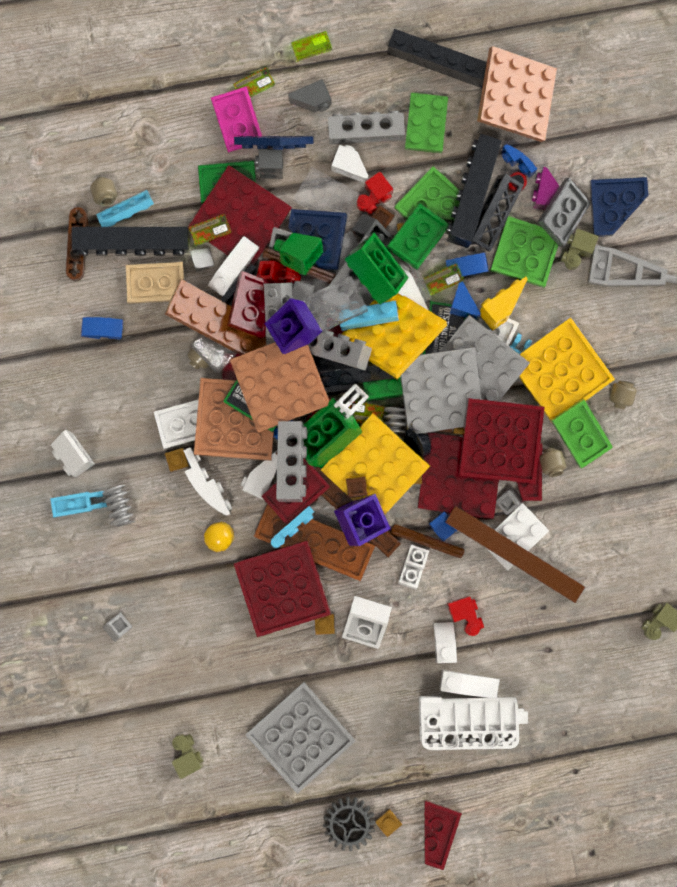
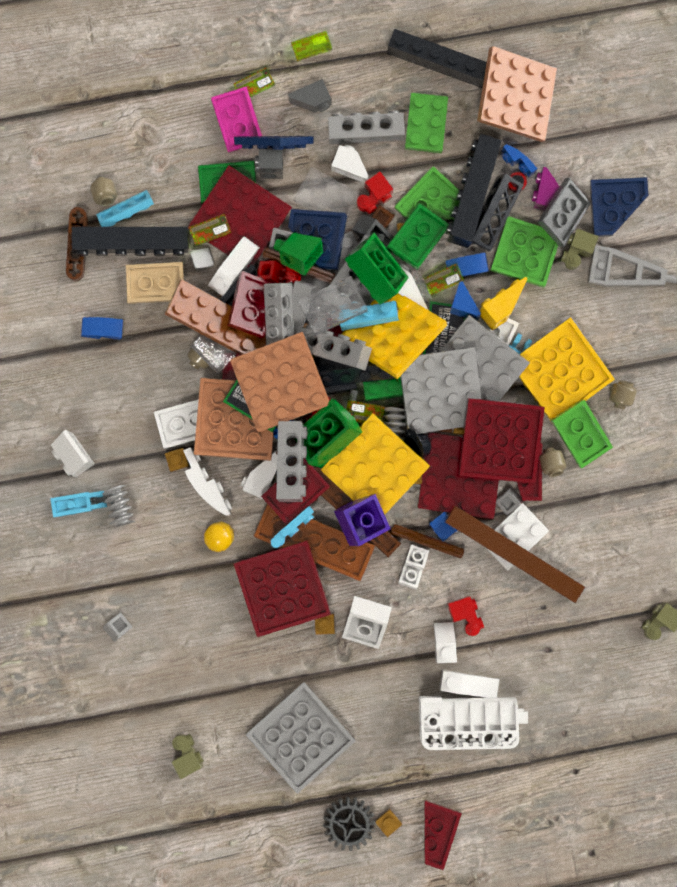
dark purple slope [264,298,323,354] -> none
white tile [334,384,369,419] -> none
reddish brown tile [346,476,368,498] -> none

